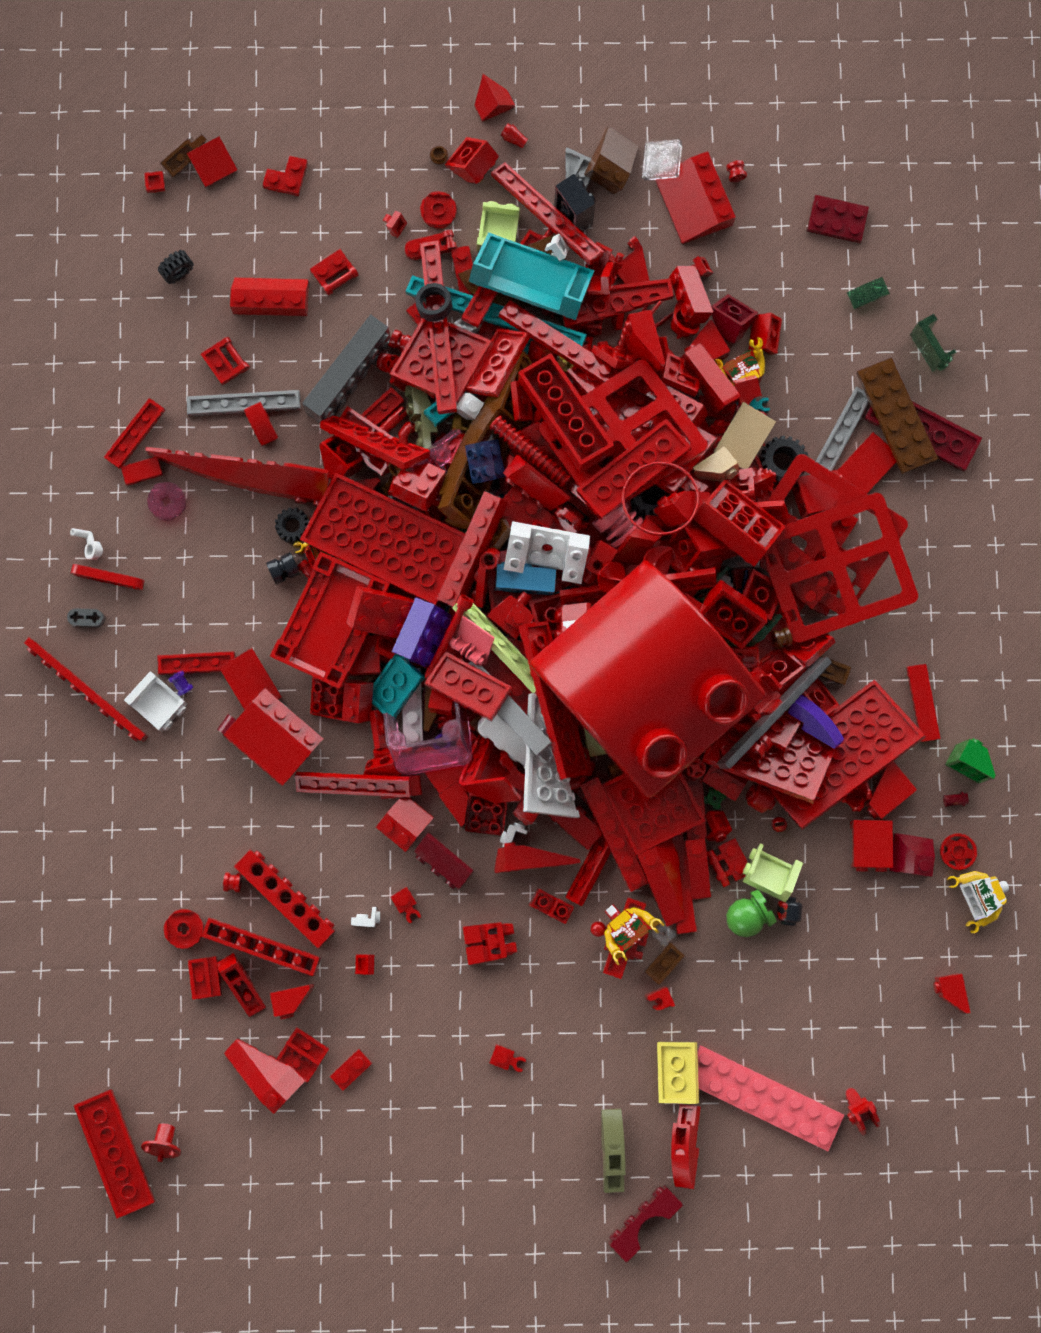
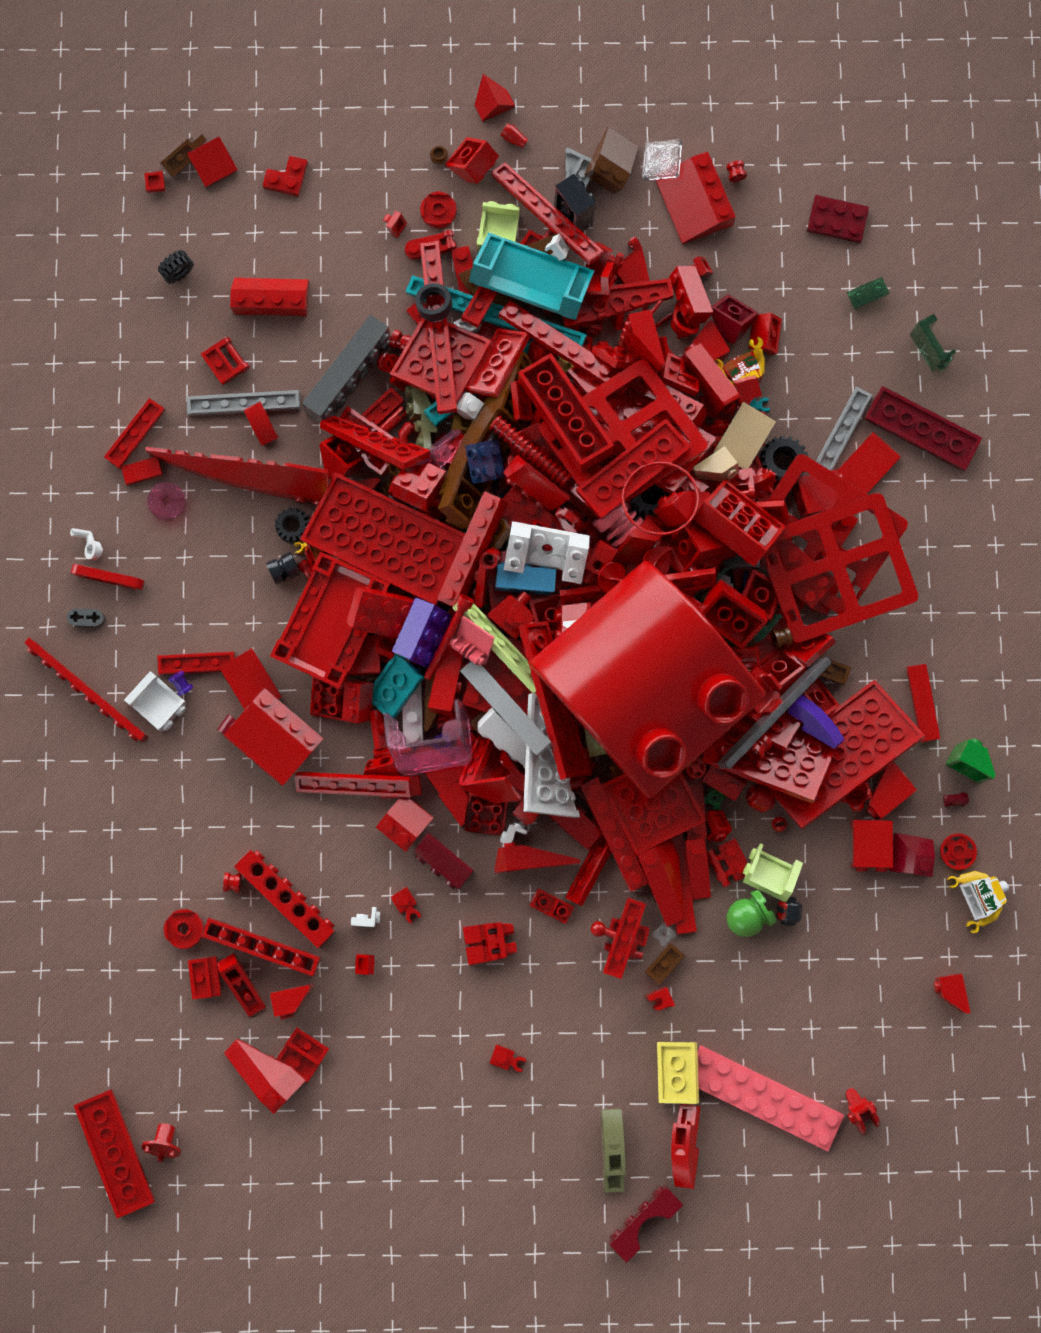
red plate [310,249,359,296] -> none
red plate [329,1049,372,1091] -> none
red tile [424,651,512,722] -> none
torso [604,904,665,965] -> none
reddish brown plate [856,357,938,474] -> none

